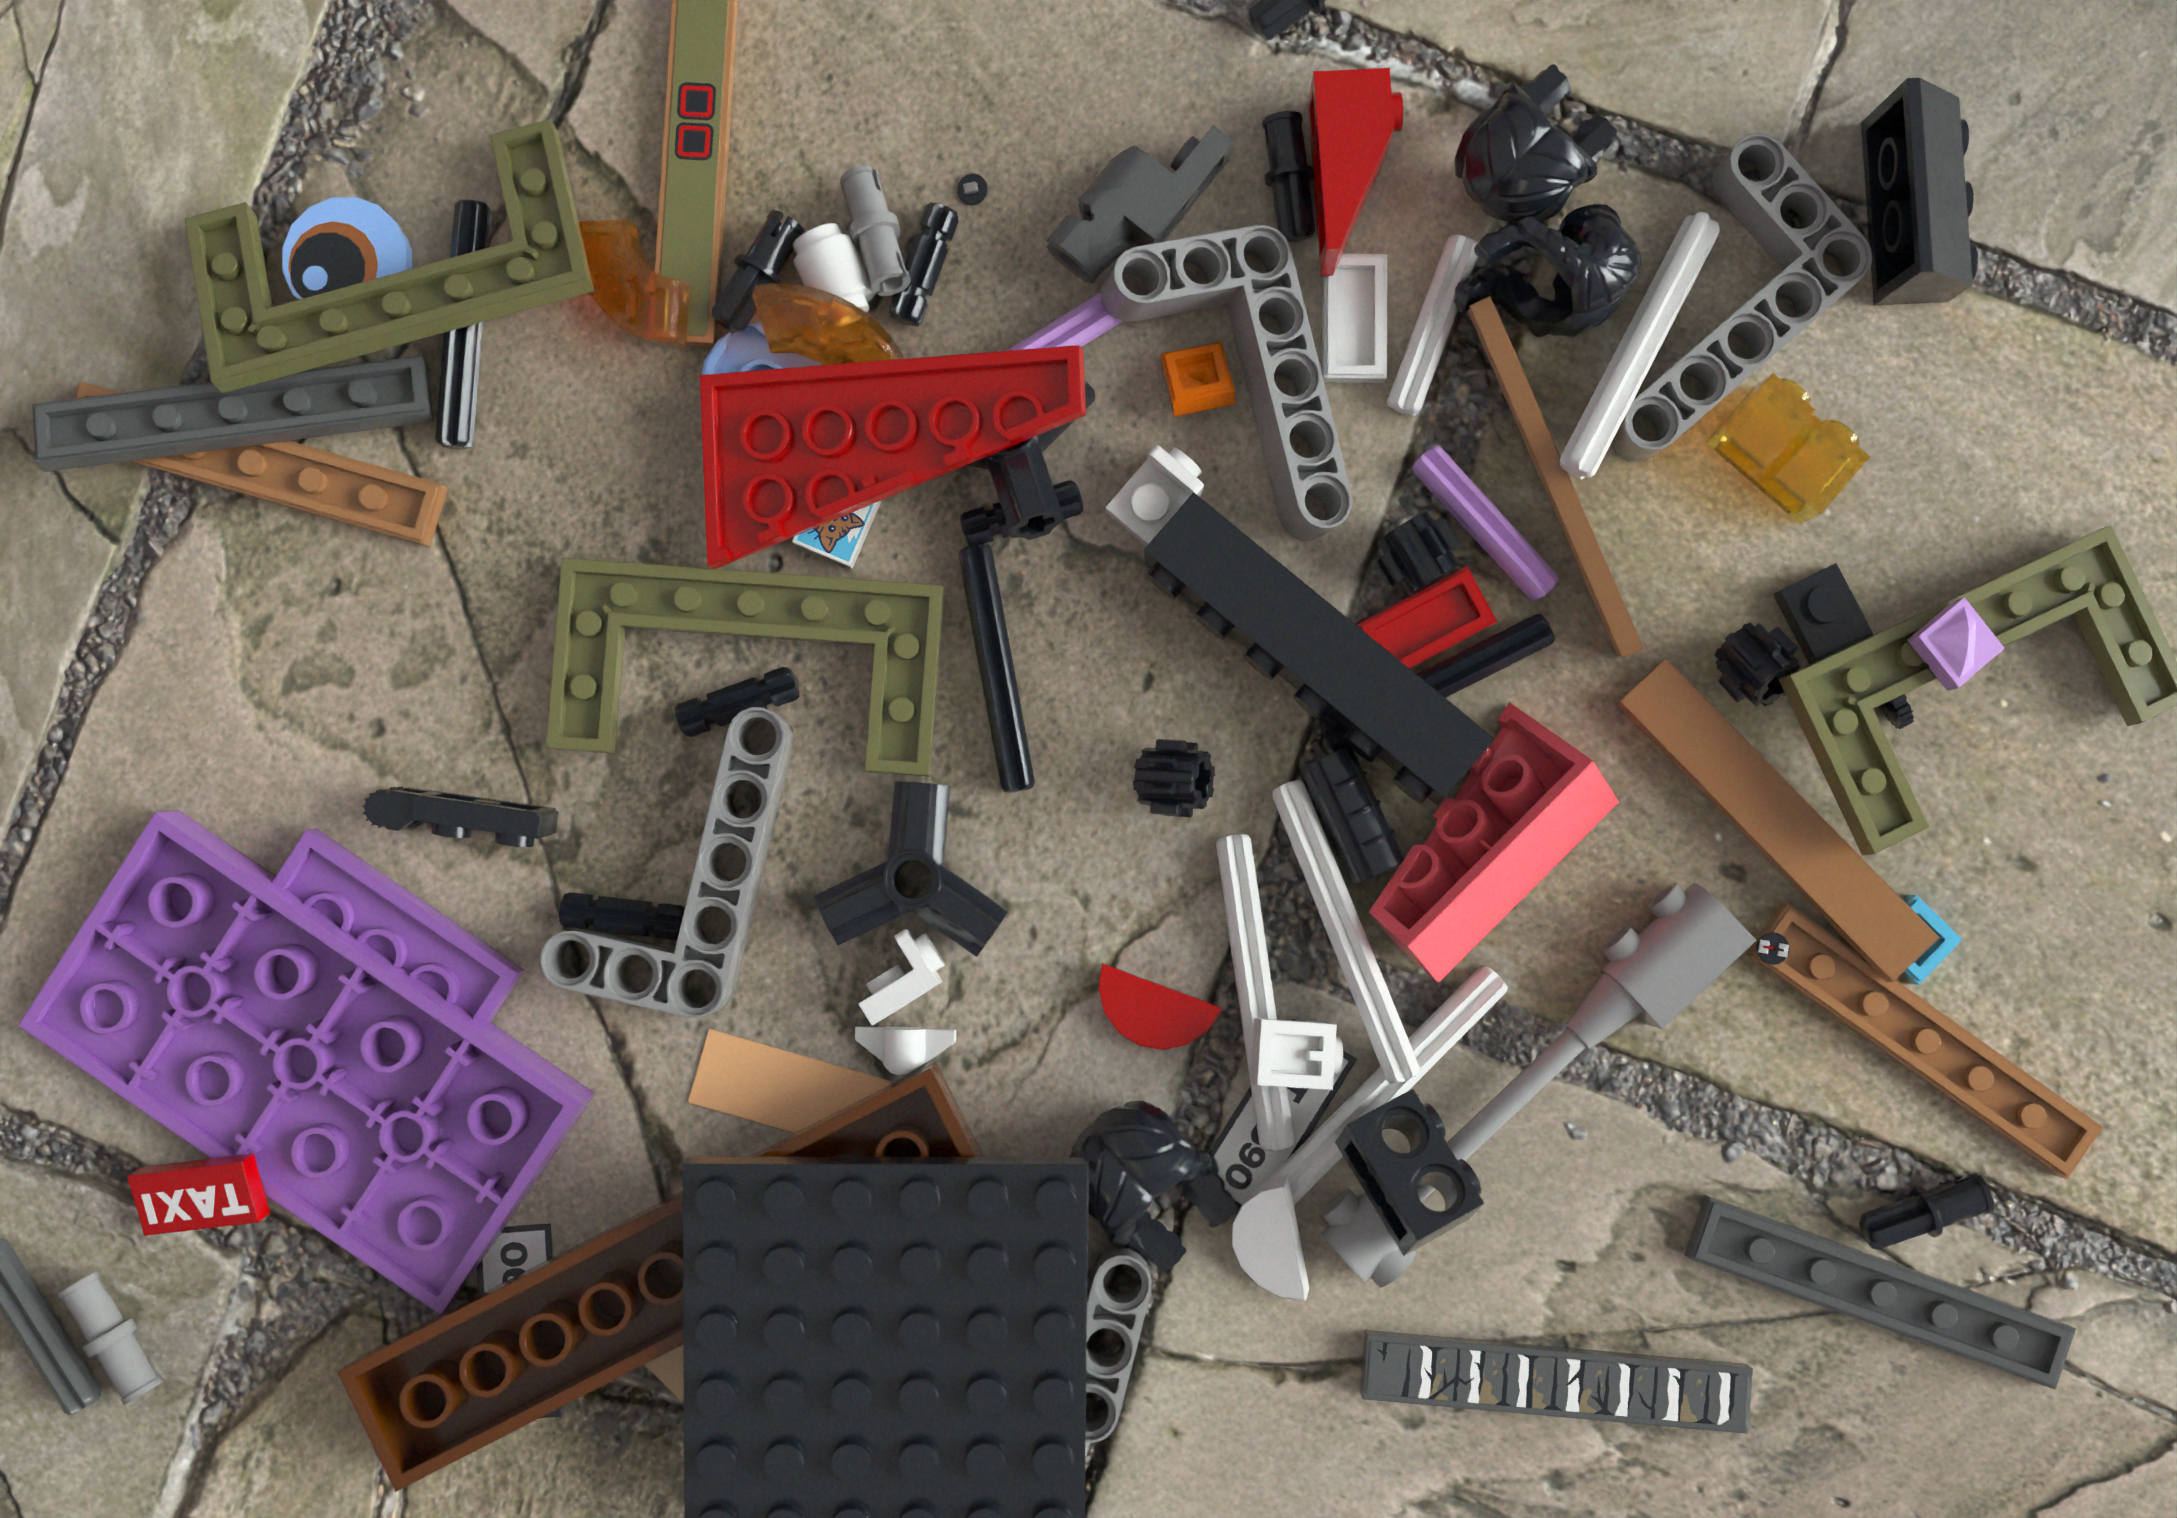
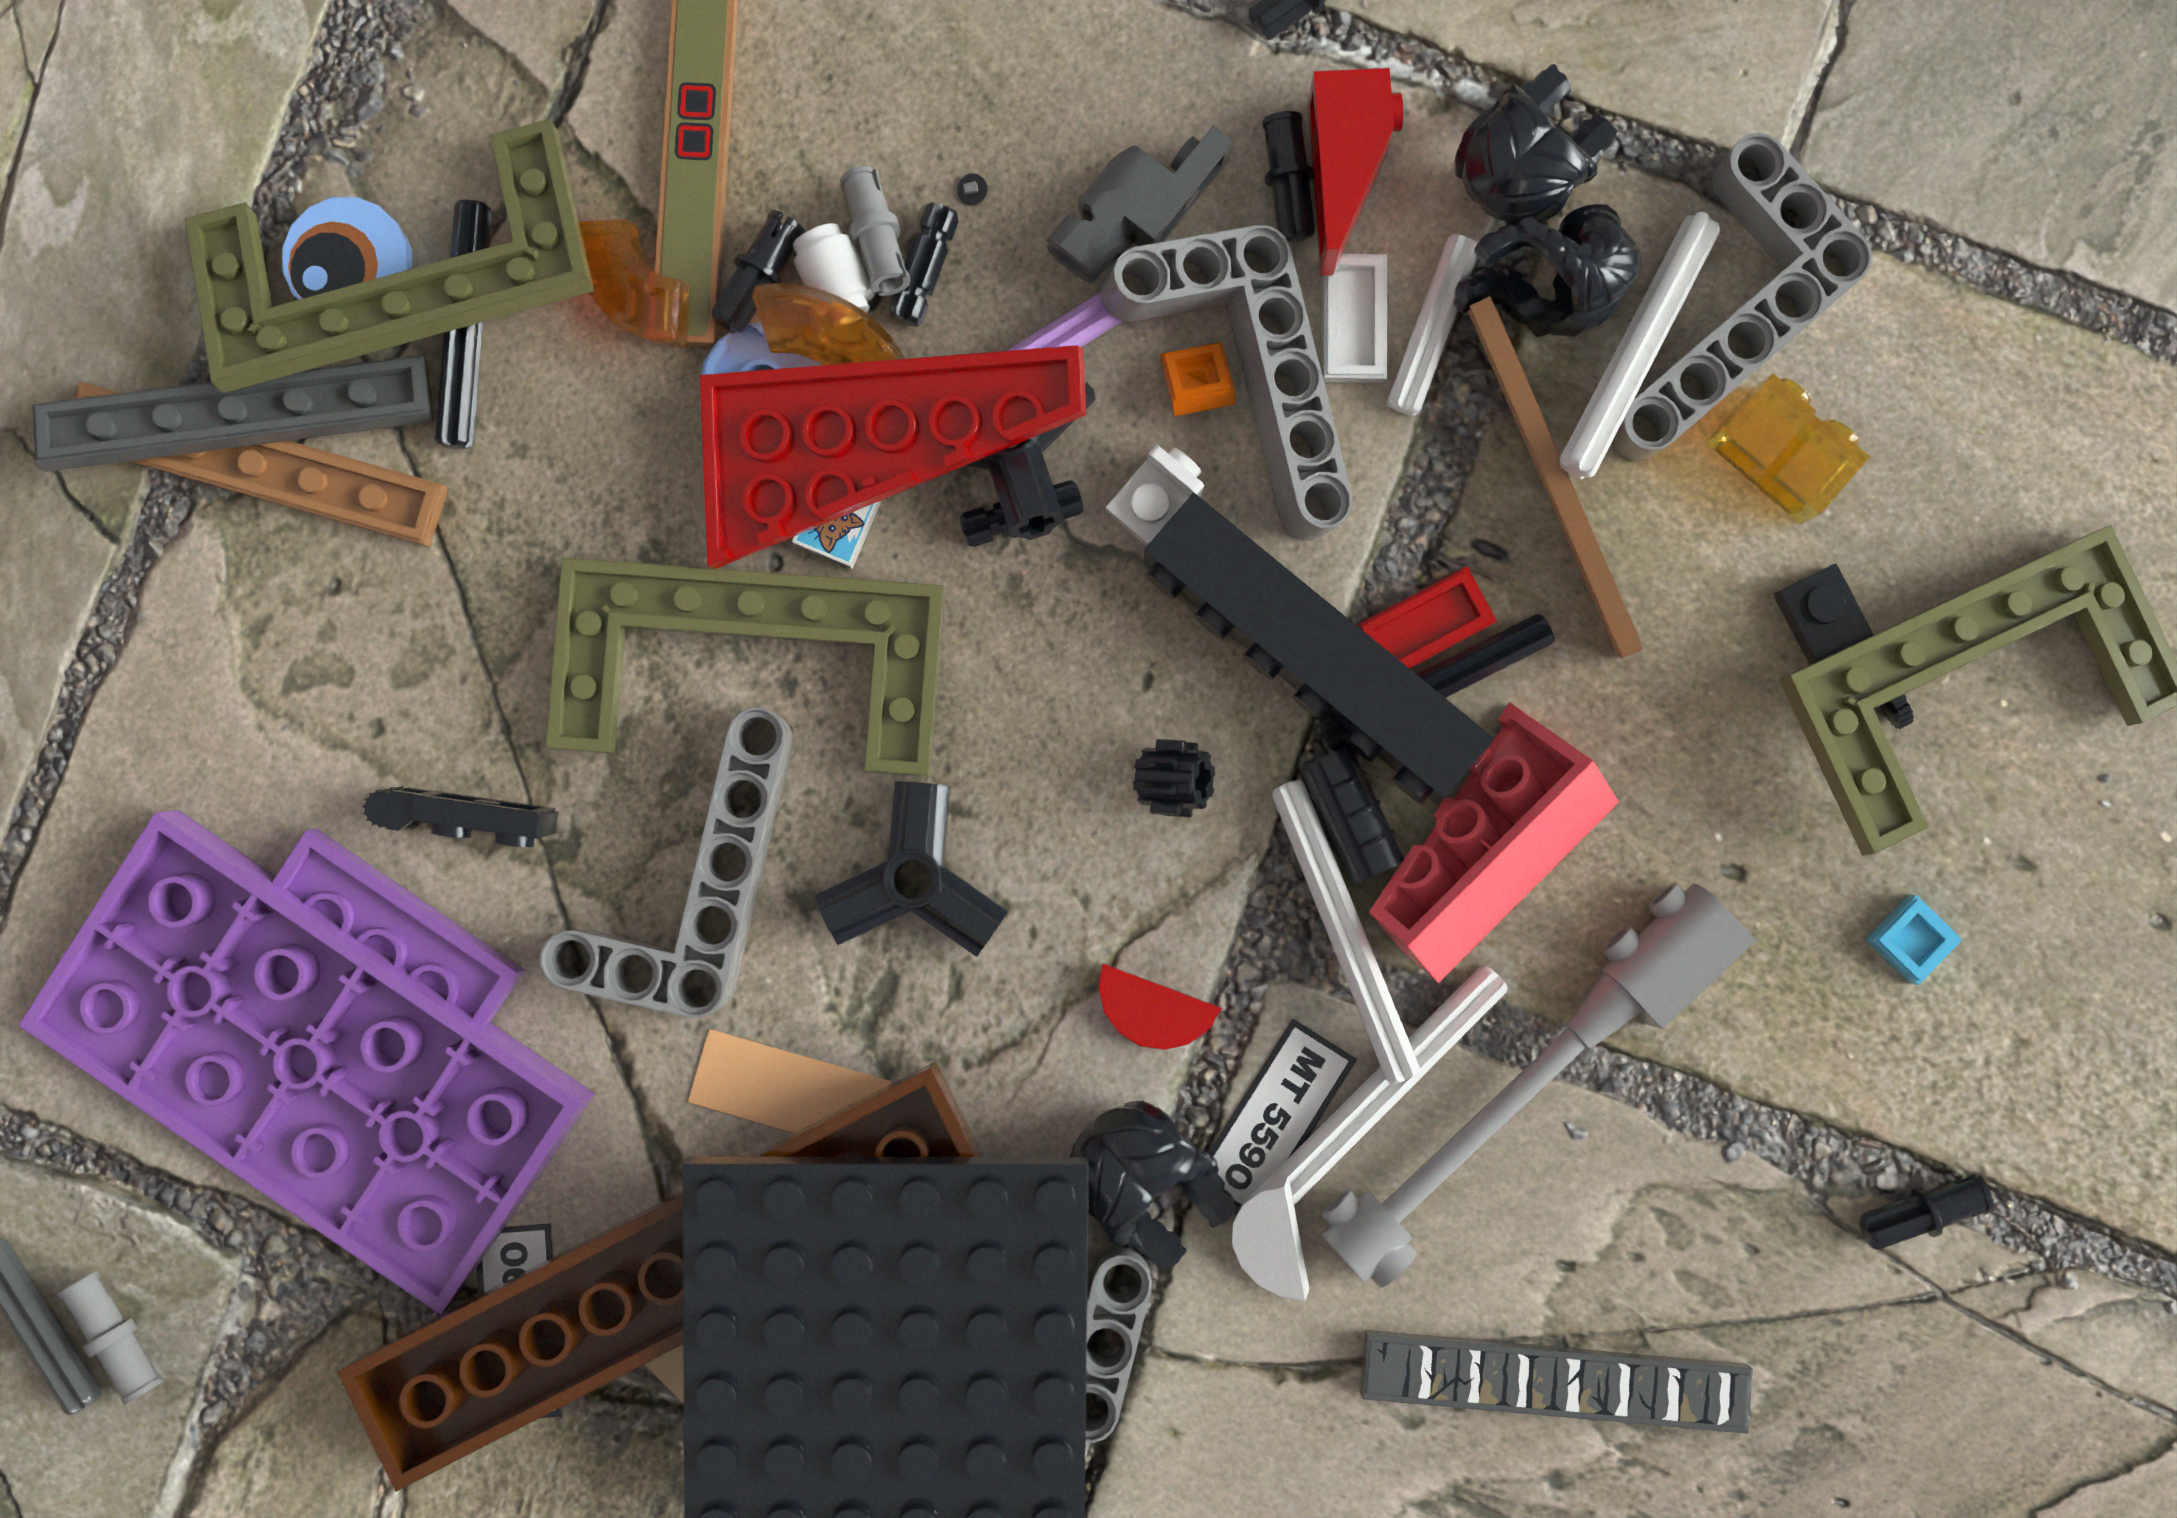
red tile [127,1153,270,1236] -> none
black axle [559,892,685,940] -> none
black axle [674,667,800,737] -> none
white piece [855,1026,957,1075] -> none
white bracket [859,928,945,1026] -> none
black axle [958,544,1035,793] -> none
white axle [1216,834,1295,1151] -> none
white bracket [1250,1018,1343,1090] -> none
black brick [1335,1089,1485,1256] -> none
black gear [1377,511,1460,595] -> none
lavender axle [1412,445,1559,601] -> none
medium nougat tile [1616,658,1940,982] -> none
dark grey tile [1685,1195,2076,1390] -> none
black gear [1714,622,1801,707] -> none
medium nougat tile [1745,903,2103,1179] -> none
black piece [1756,932,1789,965] -> none
black slope [1861,78,1978,306] -> none
lavender tile [1907,597,2005,691] -> none

